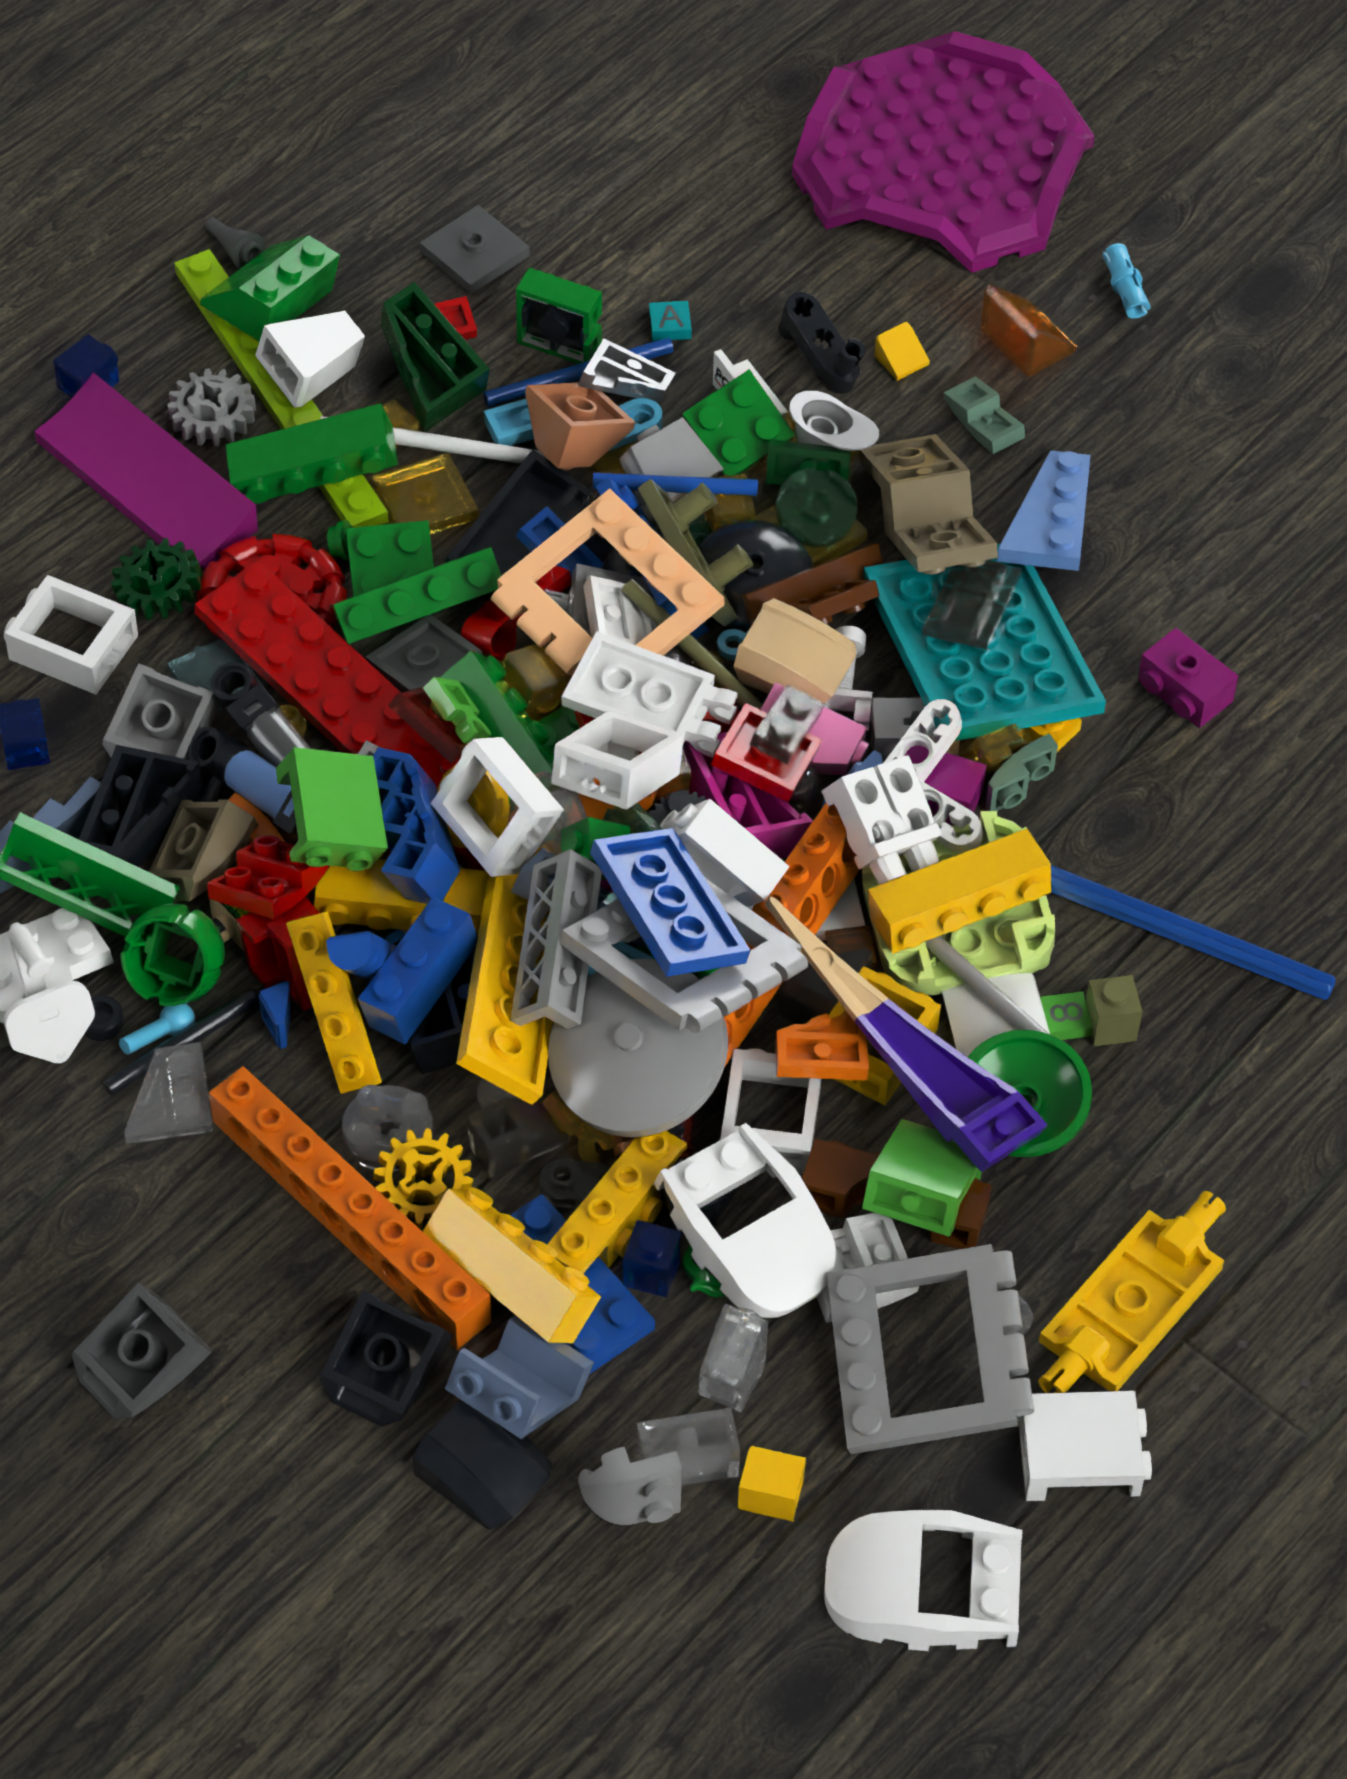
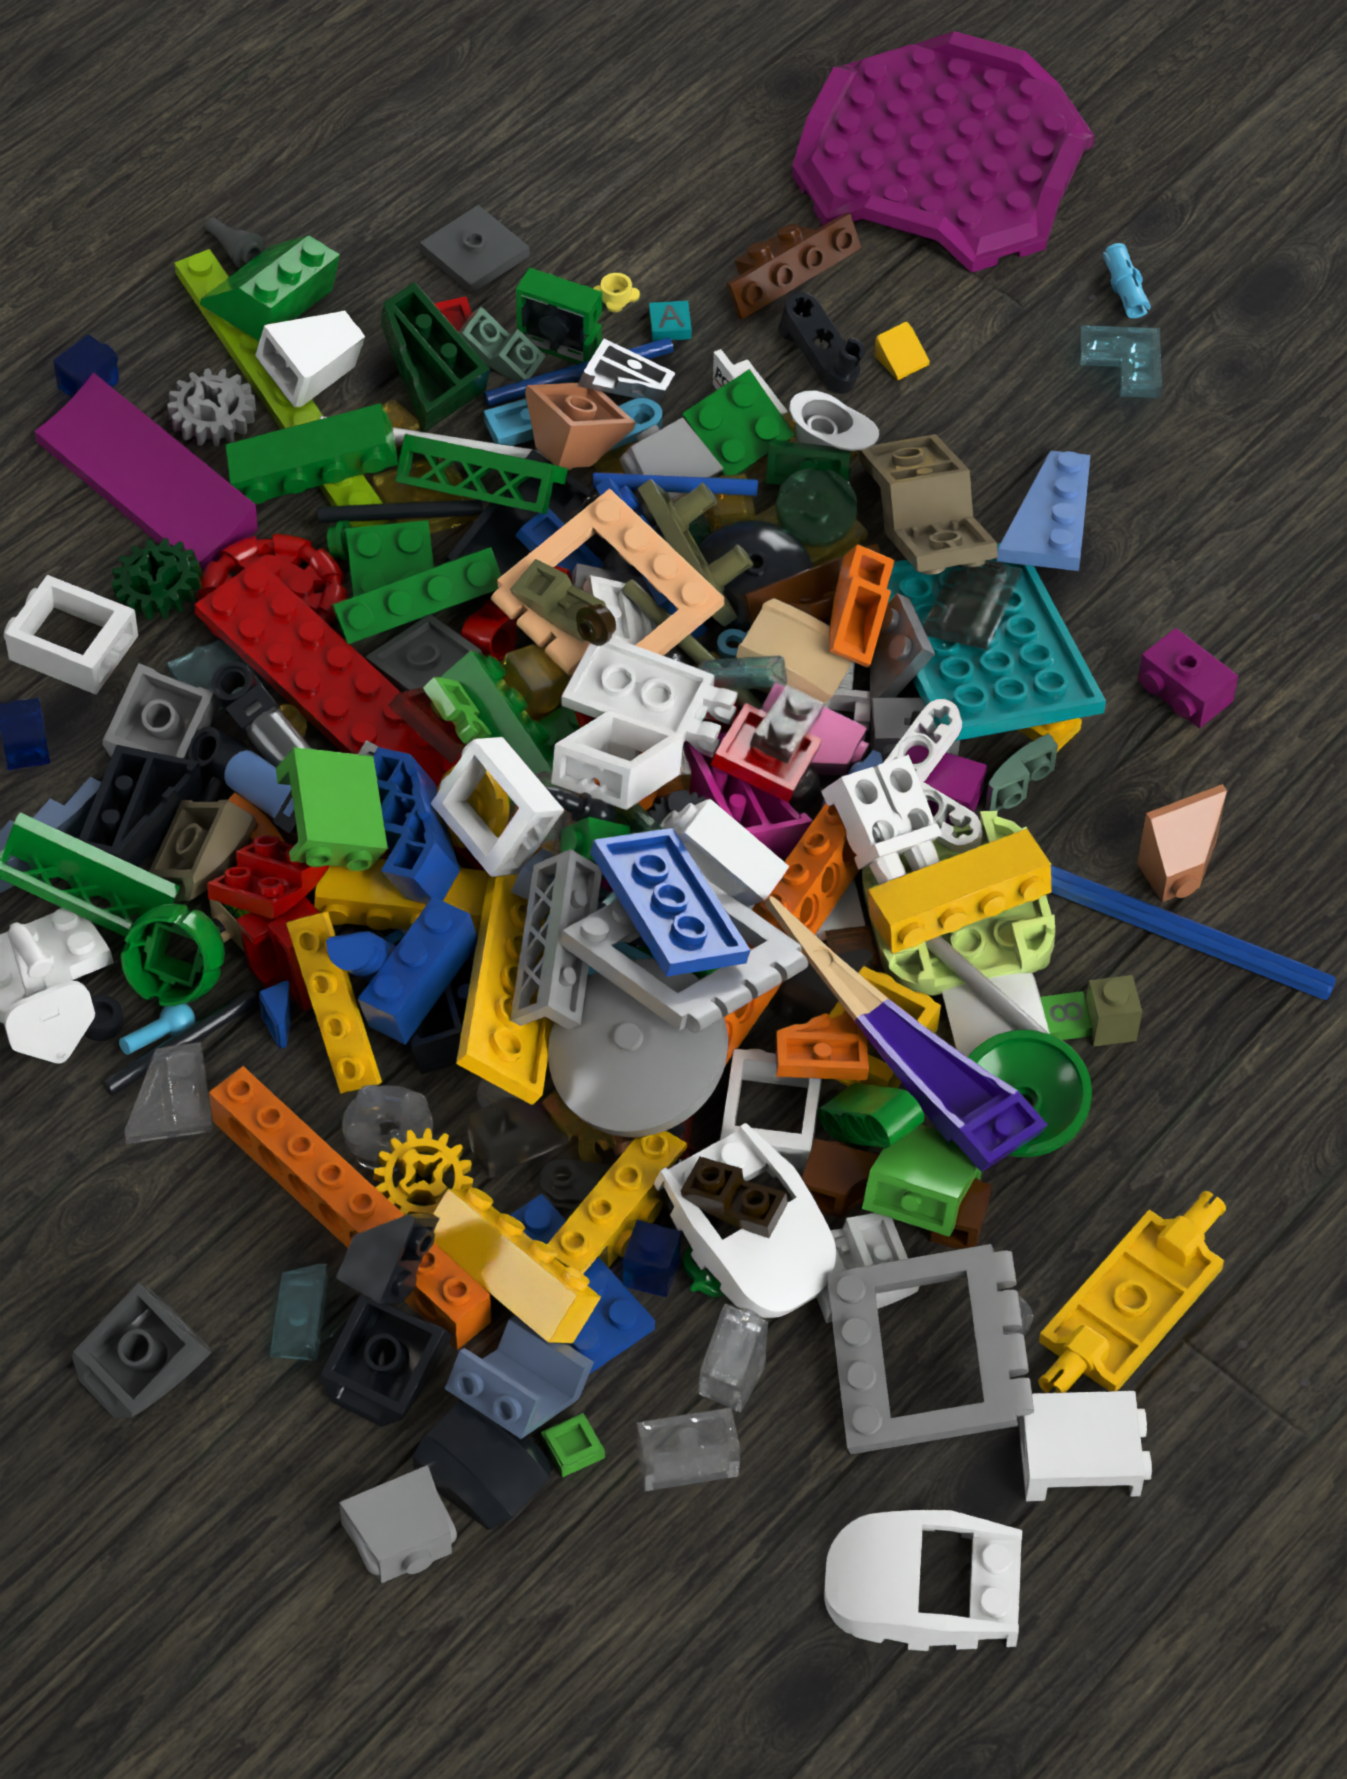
light grey slope [578,1446,682,1525] -> none
yellow panel [738,1446,806,1522] -> none
sand green slope [943,376,1025,454] -> none
clear yellow wing [960,723,1033,775] -> none
clear orange slope [980,284,1077,377] -> none
none -> clear light blue slope [270,1264,328,1361]
none -> black bar [318,499,483,523]
none -> black slope [336,1214,440,1304]
none -> light grey torso [339,1465,457,1583]
none -> green fence [395,434,568,514]
none -> sand green slope [459,307,546,382]
none -> olive slope [510,559,606,642]
none -> bright green tile [541,1413,605,1478]
none -> black bar [544,786,616,823]
none -> dark brown plate [576,604,616,646]
none -> light yellow plate [593,273,640,312]
none -> dark brown slope [681,1156,788,1238]
none -> clear light blue slope [697,655,788,690]
none -> reddish brown bracket [726,213,861,319]
none -> green beam [817,1083,925,1149]
none -> orange slope [829,544,895,667]
none -> flat silver wing [870,593,935,704]
none -> clear light blue plate [1079,325,1162,398]
none -> slope [1137,784,1227,902]

